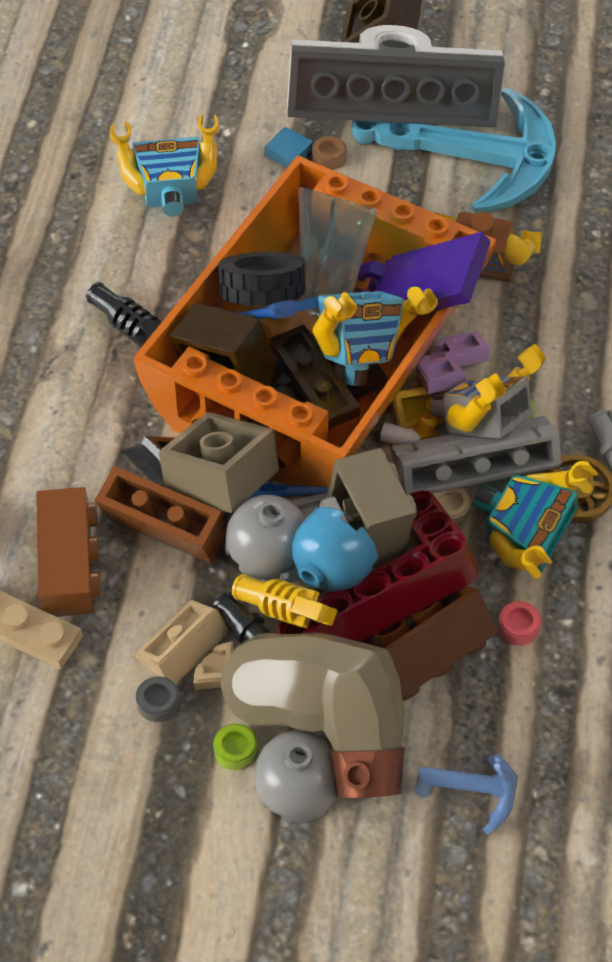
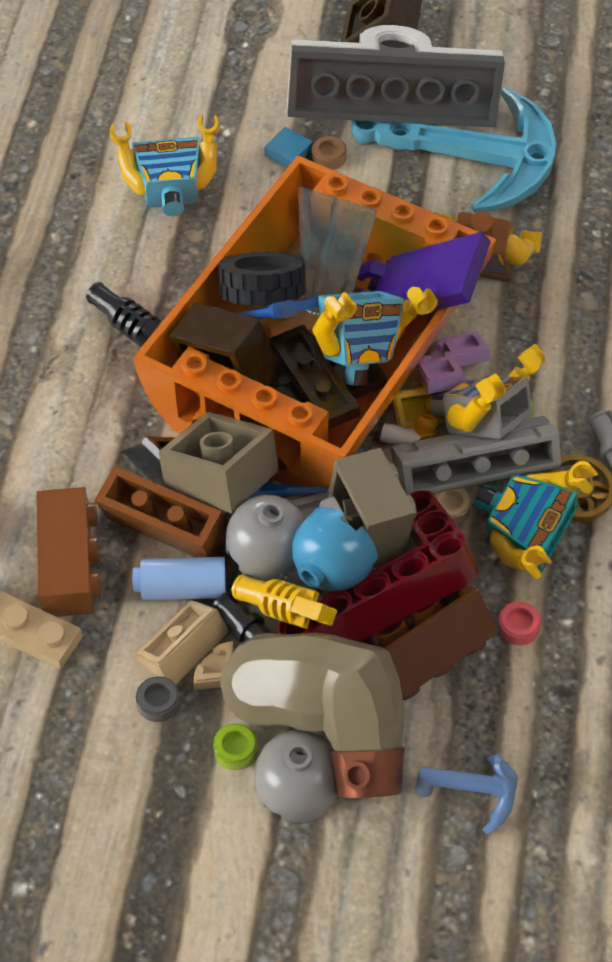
none -> light blue brick [132,557,226,601]

